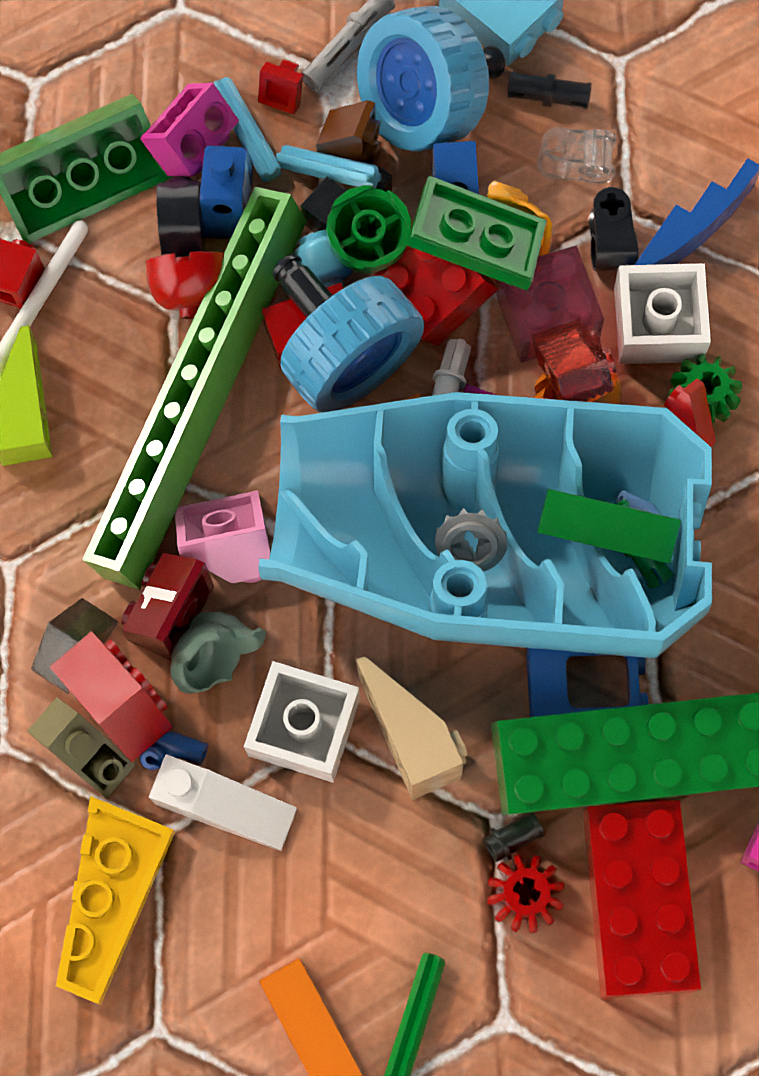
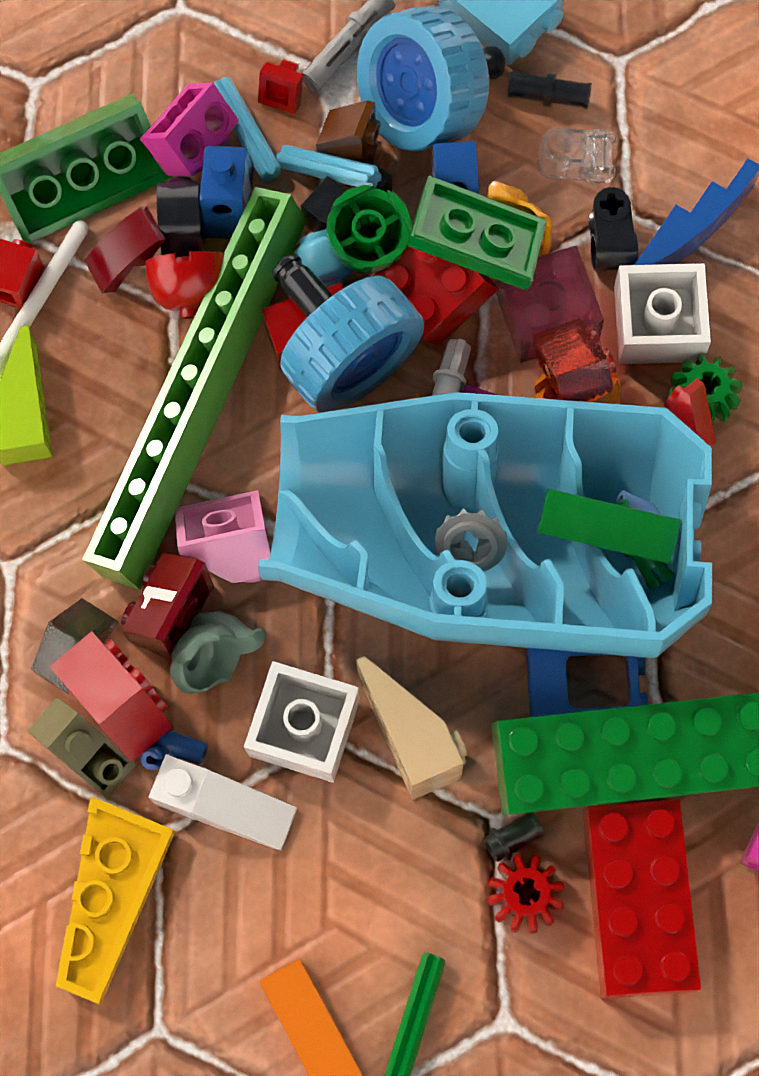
none -> dark red slope [84,206,166,293]

